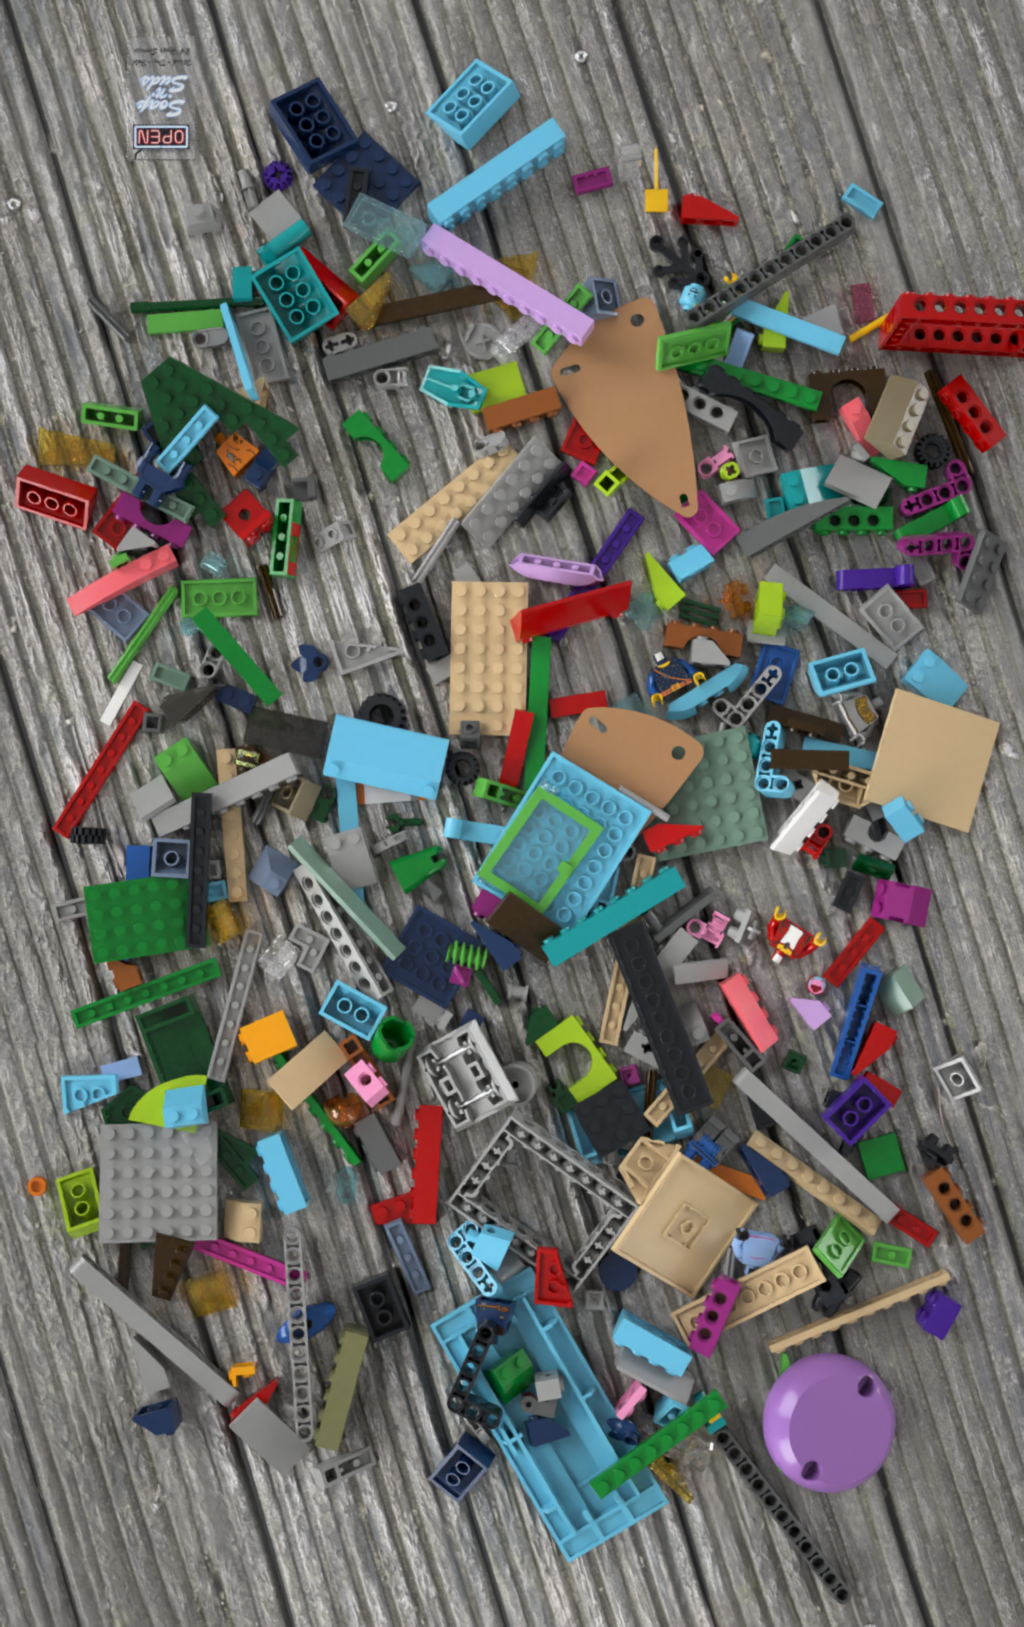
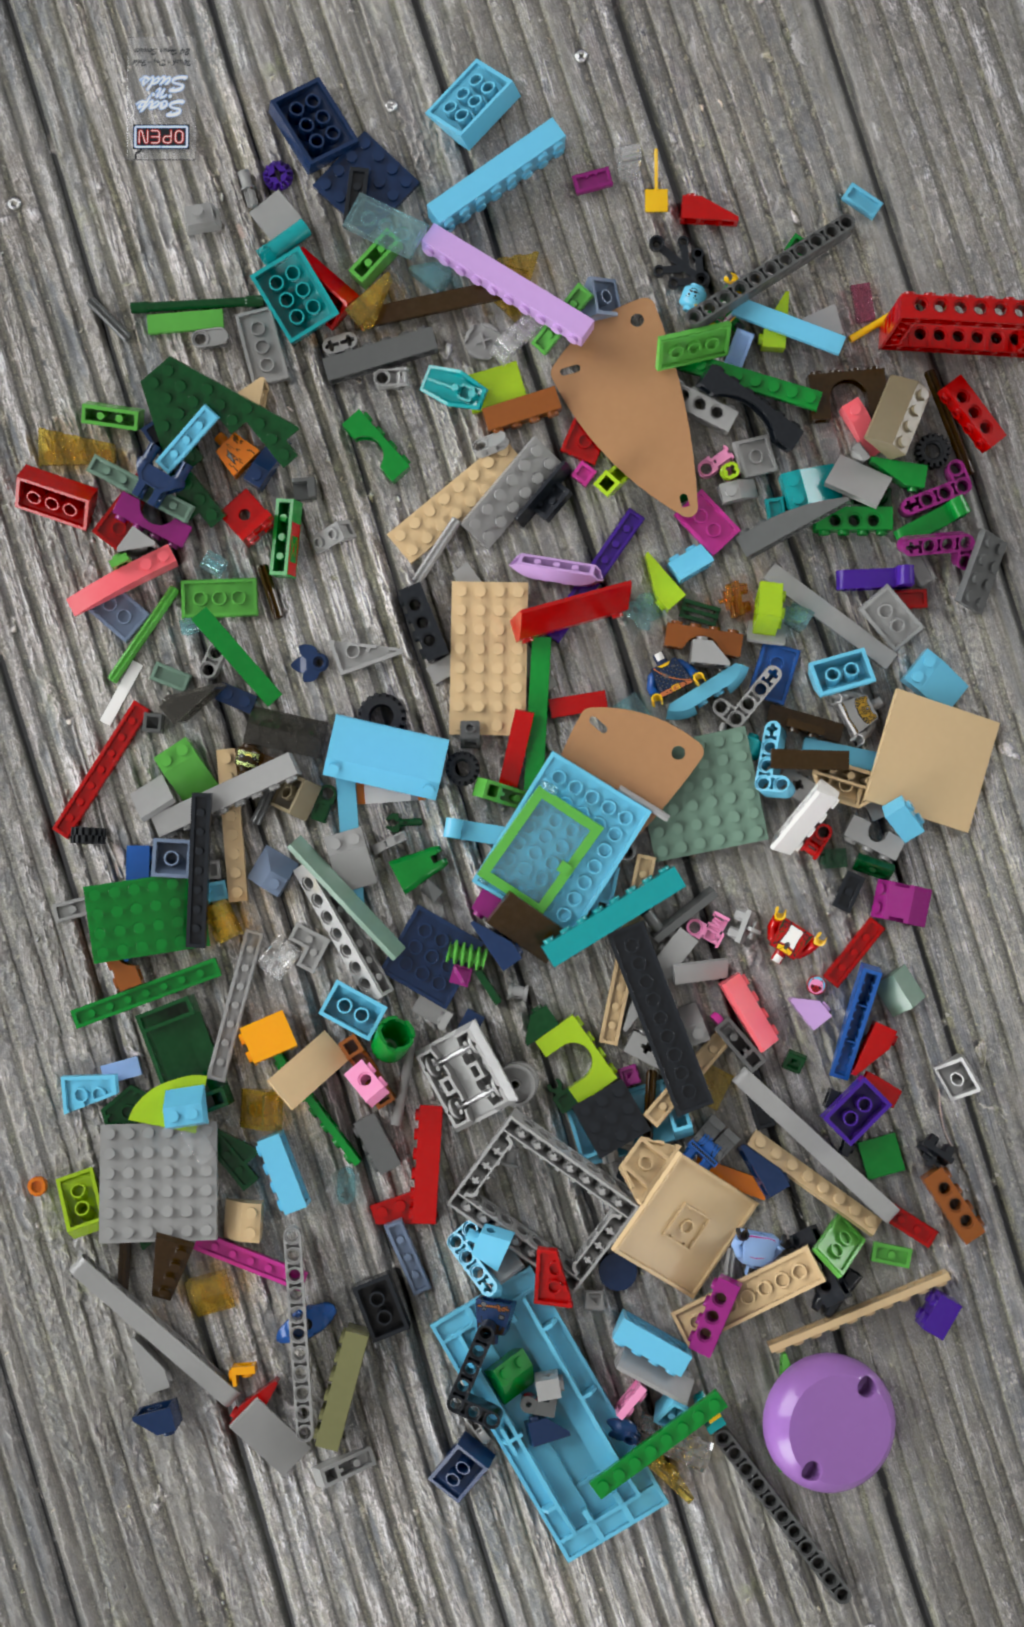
medium azure tile [220,302,259,402] -> none
teal tile [233,266,253,302] -> none
clear orange cylinder [324,1093,363,1128] -> none
red slope [642,823,705,854] -> none

